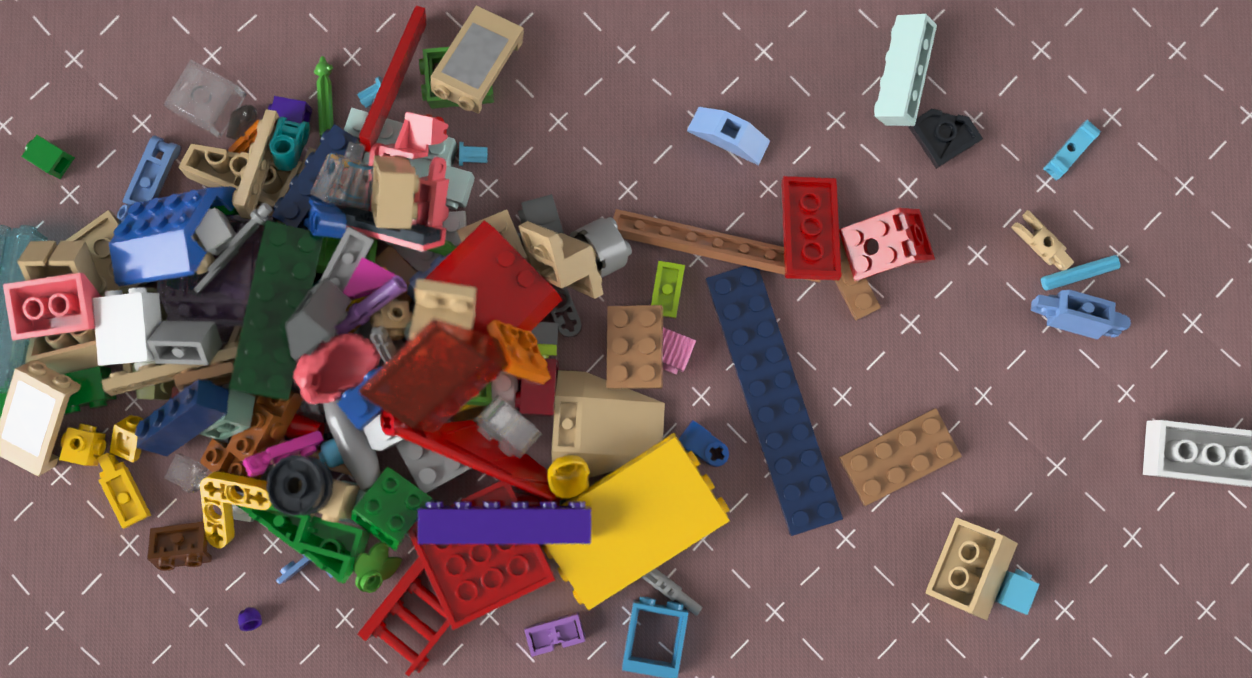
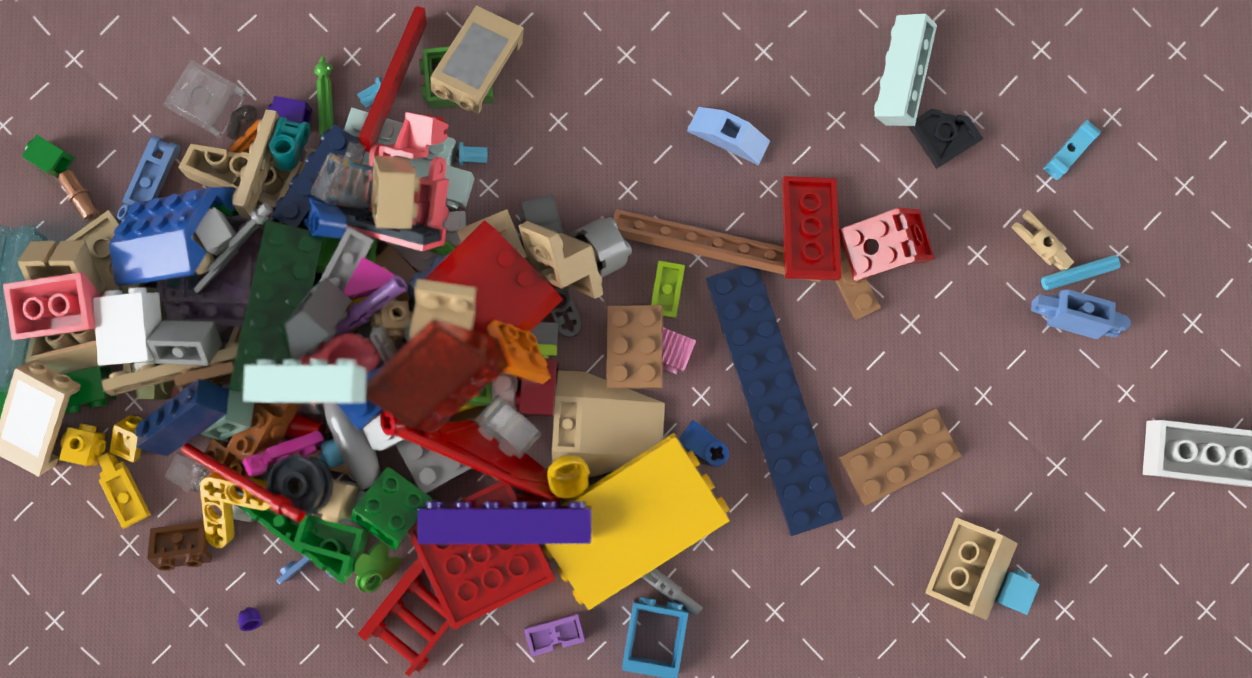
none -> nougat axle [58,170,100,221]
none -> red bar [181,443,306,522]
none -> light aqua brick [243,360,367,403]

